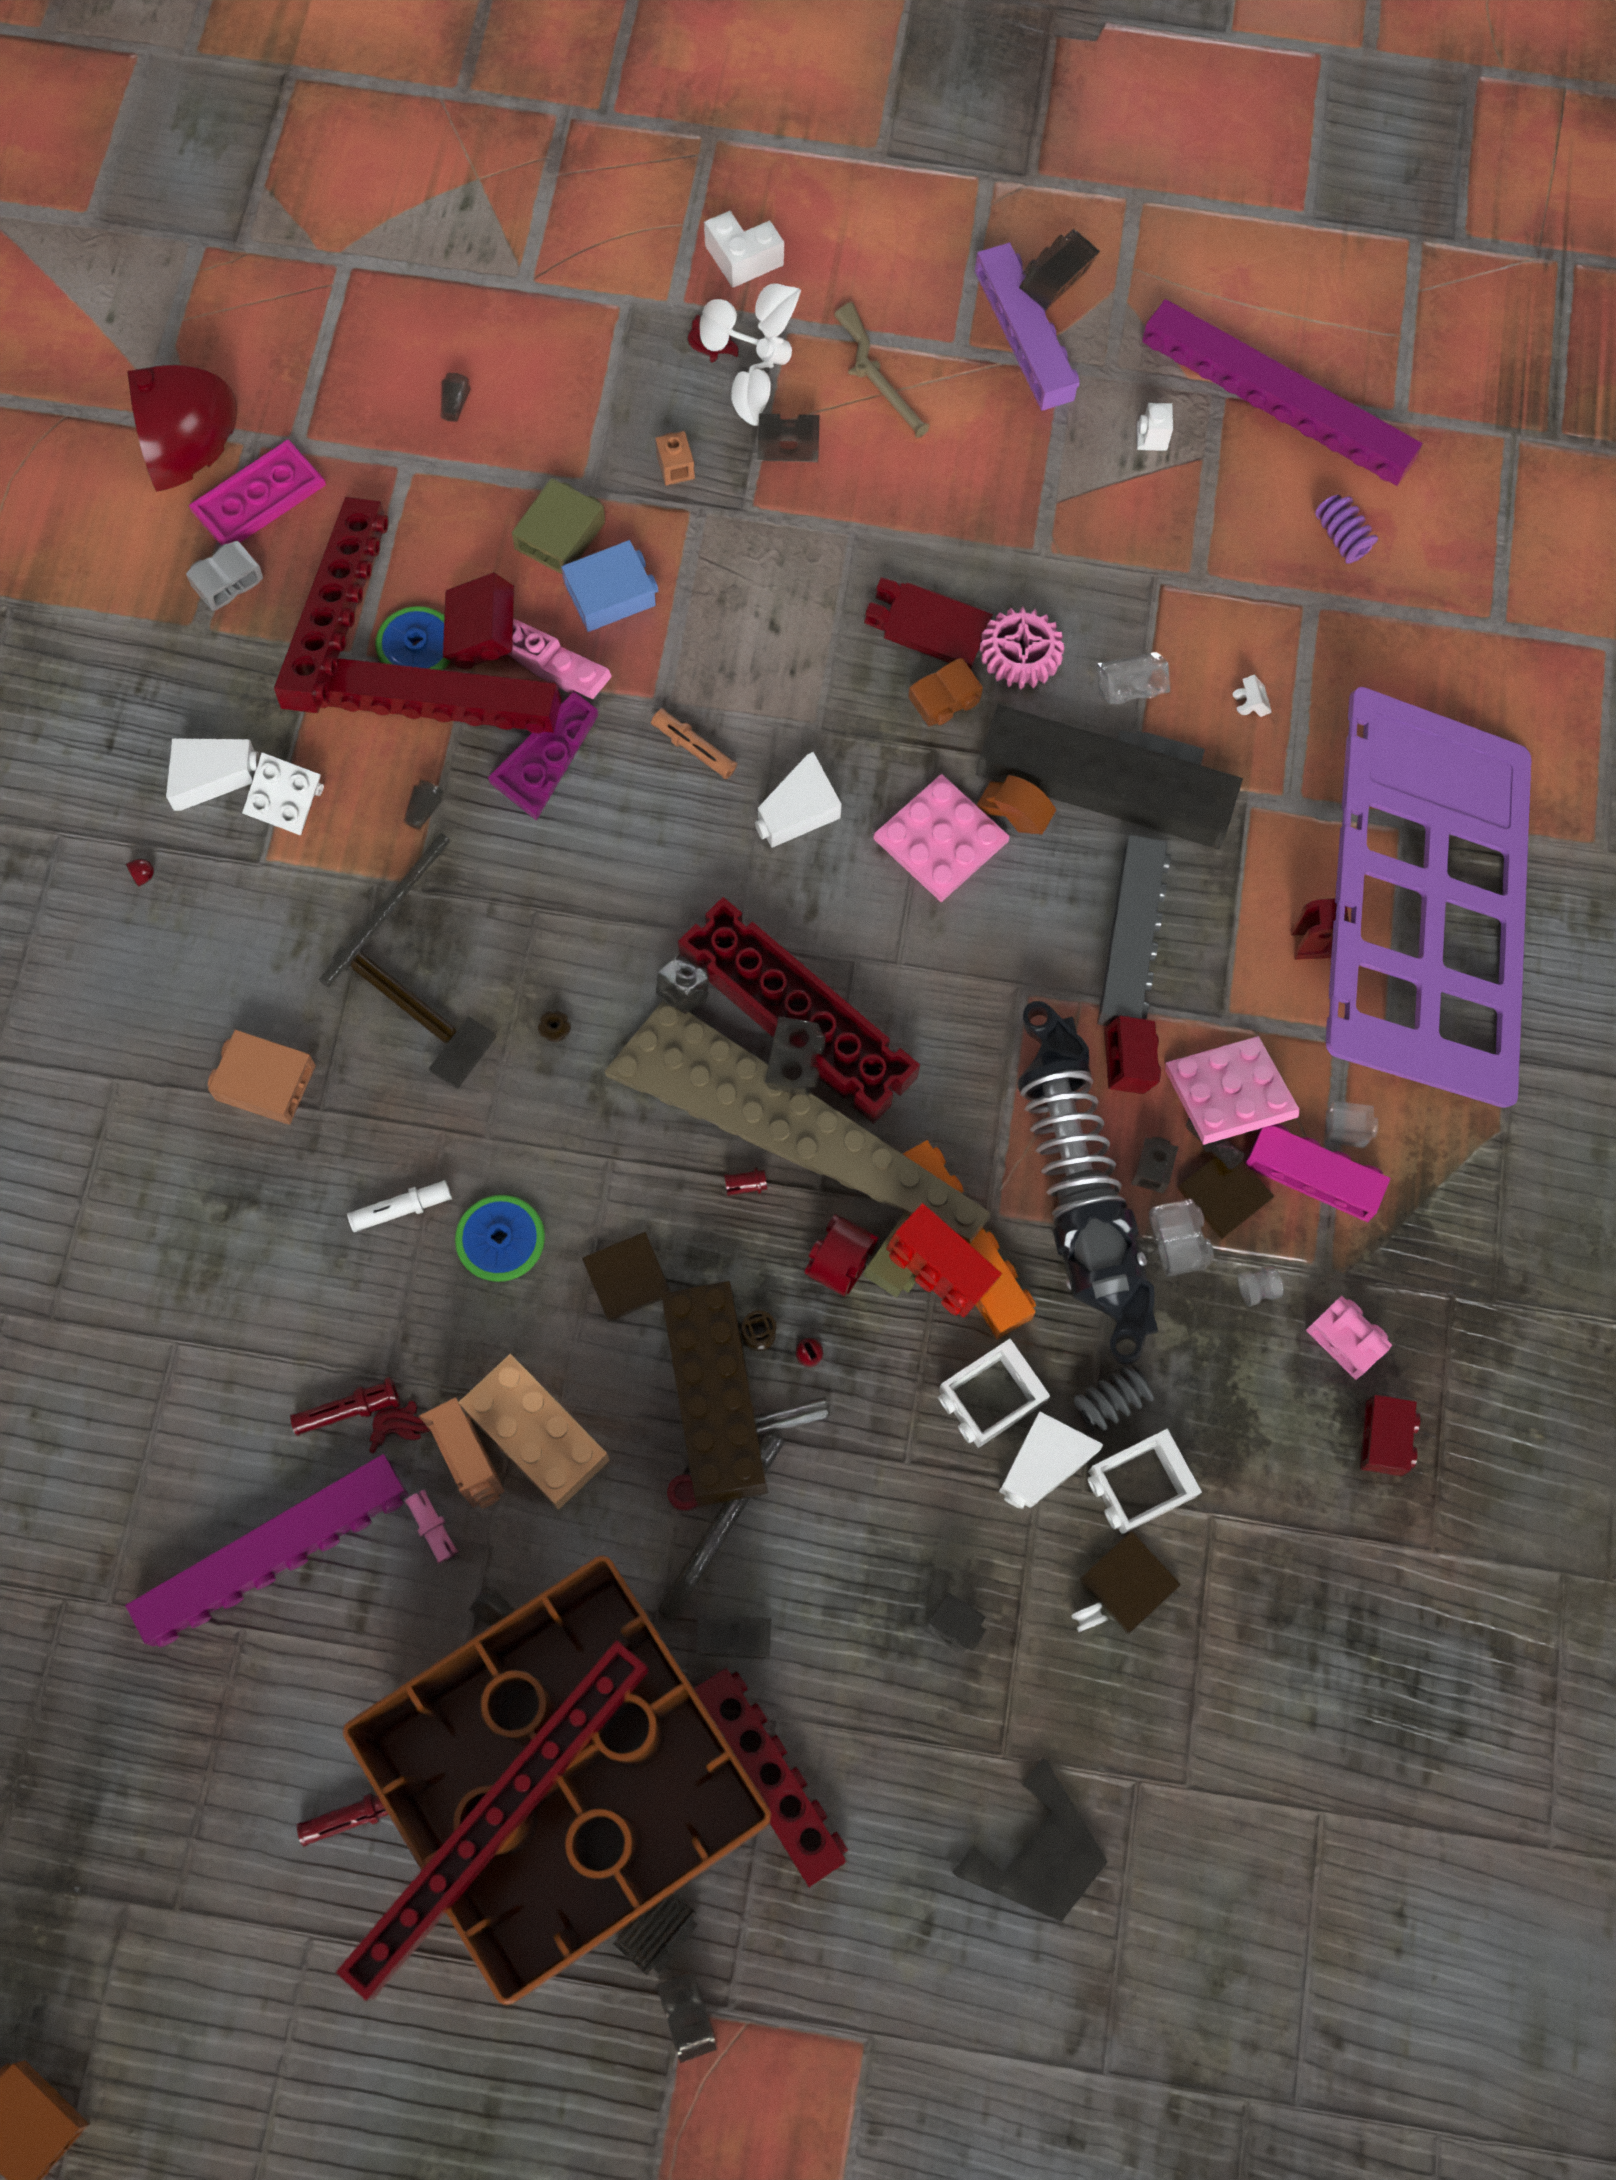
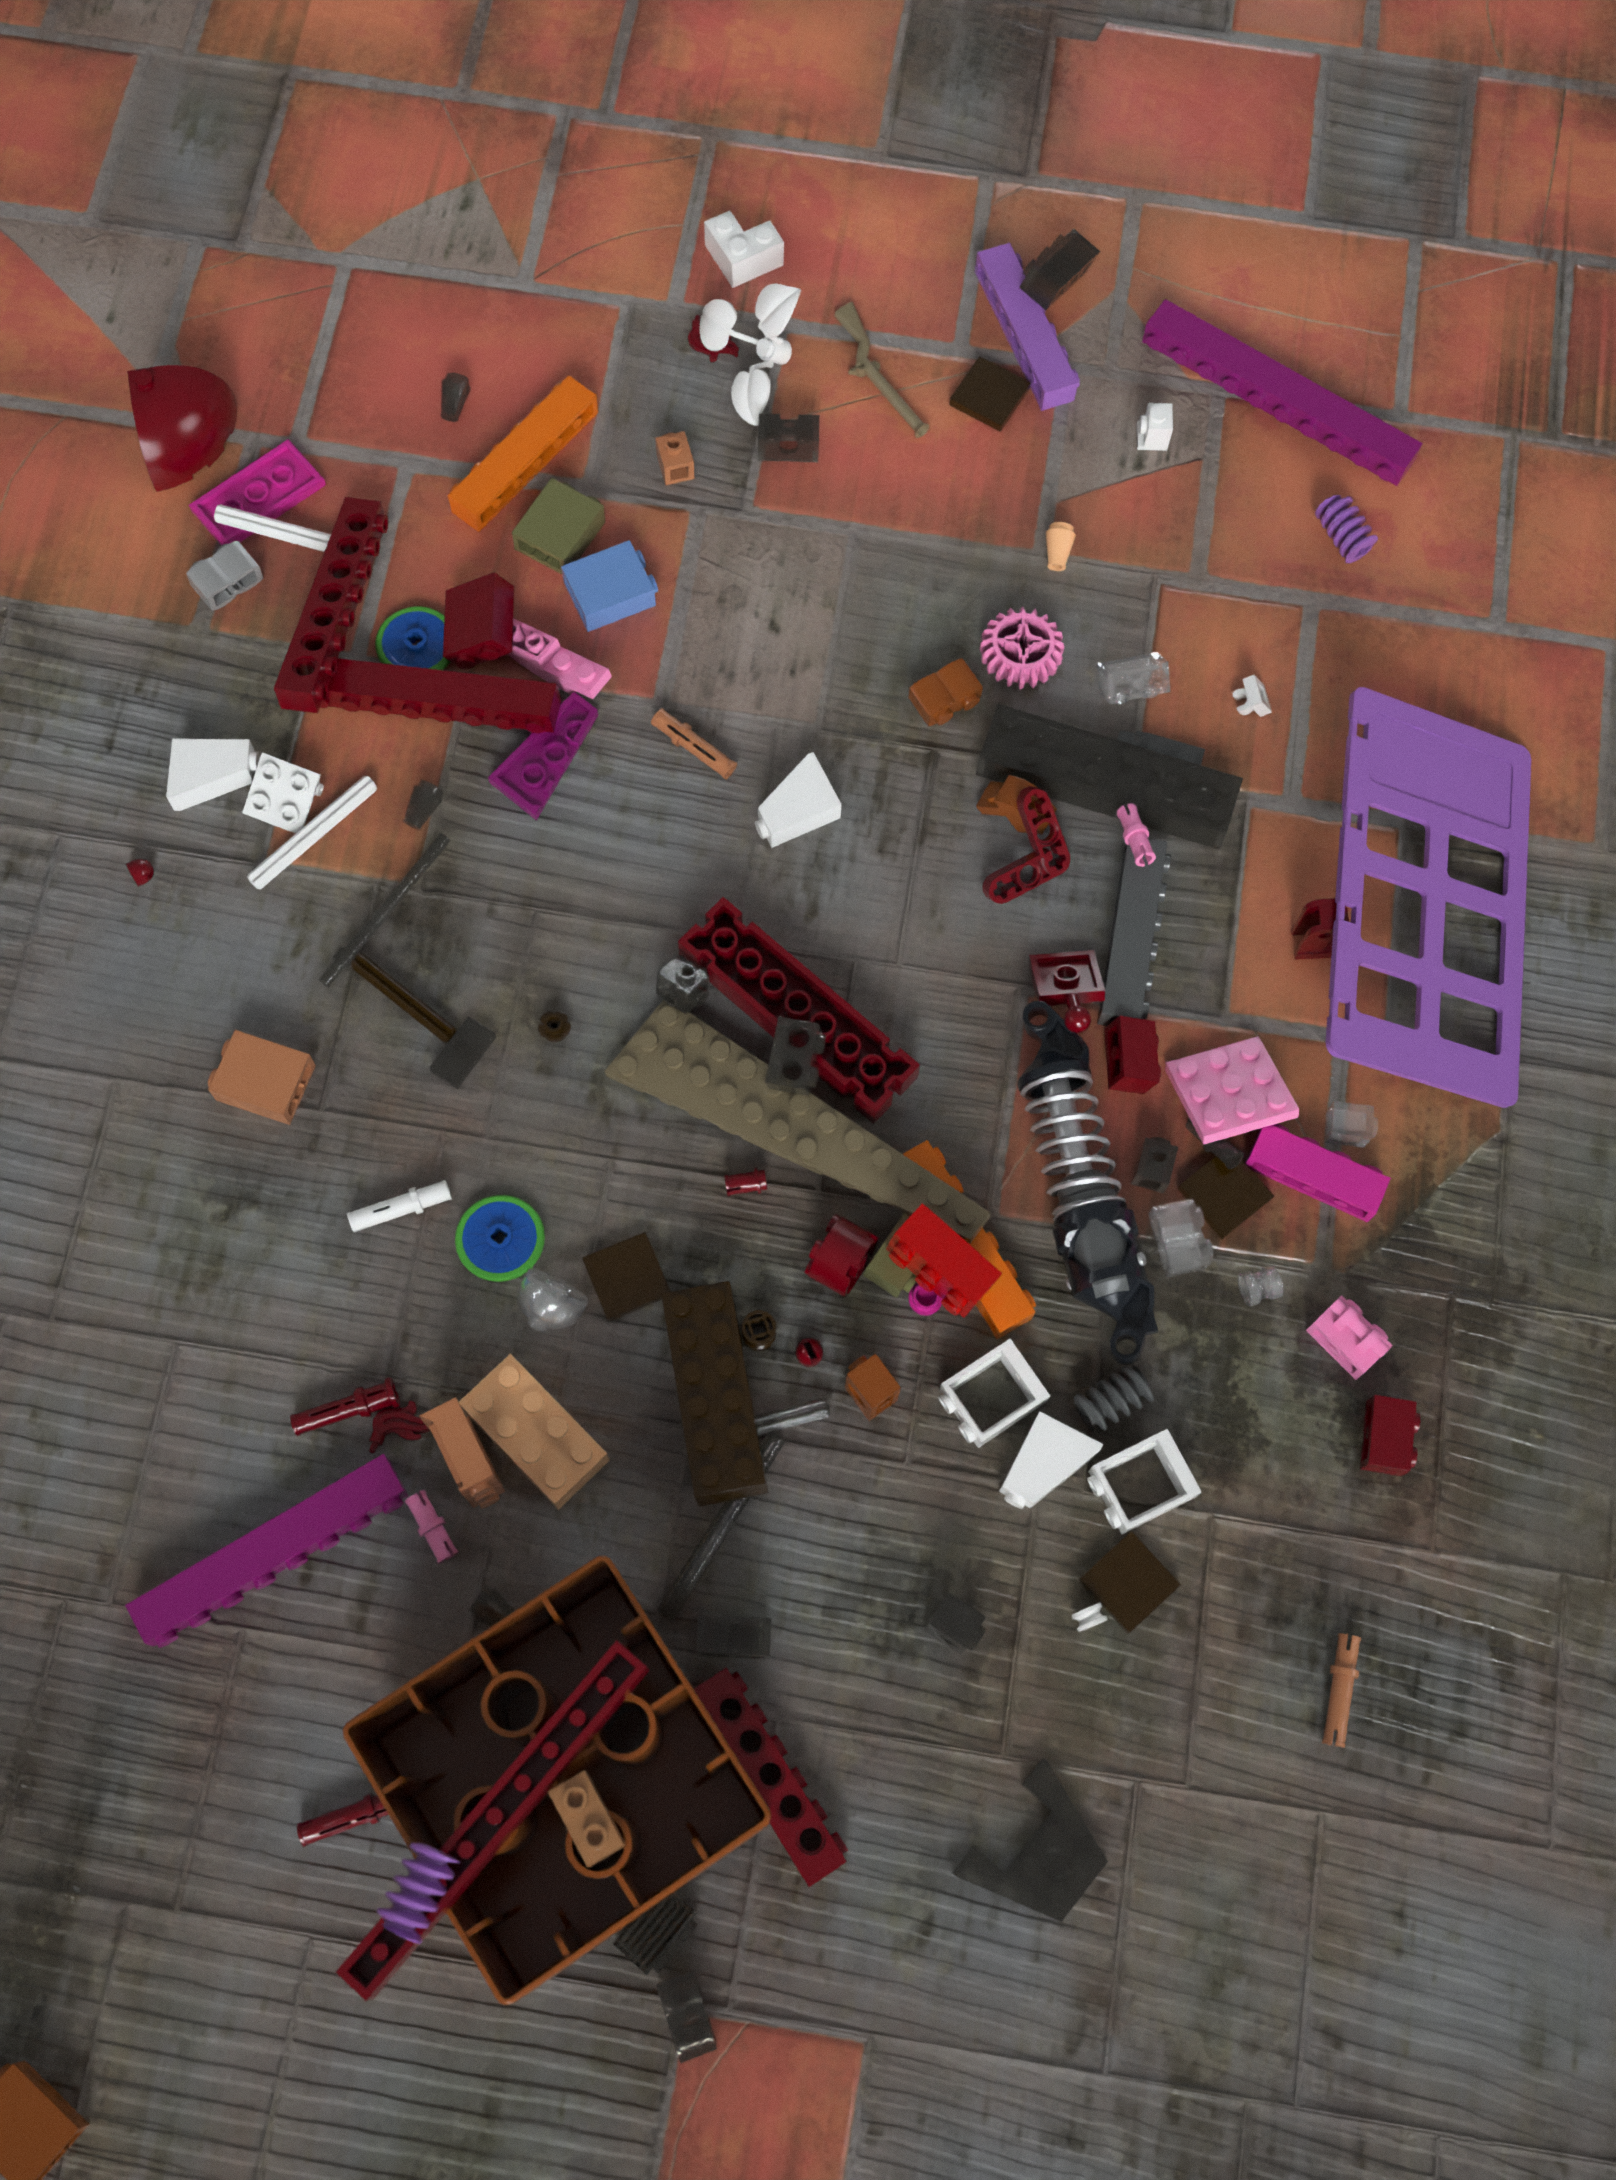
dark red tile [667,1474,698,1512] -> none
dark red tile [864,577,993,669] -> none
bright pink plate [873,774,1010,902] -> none
none -> white axle [214,504,331,552]
none -> white axle [247,775,377,889]
none -> medium lavender piece [376,1843,460,1944]
none -> orange brick [448,375,598,532]
none -> clear cylinder [518,1268,589,1333]
none -> medium nougat brick [548,1770,626,1867]
none -> dark orange brick [845,1354,901,1421]
none -> dark pink plate [908,1283,943,1316]
none -> dark brown tile [949,356,1031,432]
none -> dark red beam [982,786,1071,904]
none -> dark red plate [1029,950,1105,1033]
none -> light nougat cone [1046,522,1076,571]
none -> bright pink pin [1117,803,1156,867]
none -> nougat pin [1322,1633,1362,1748]

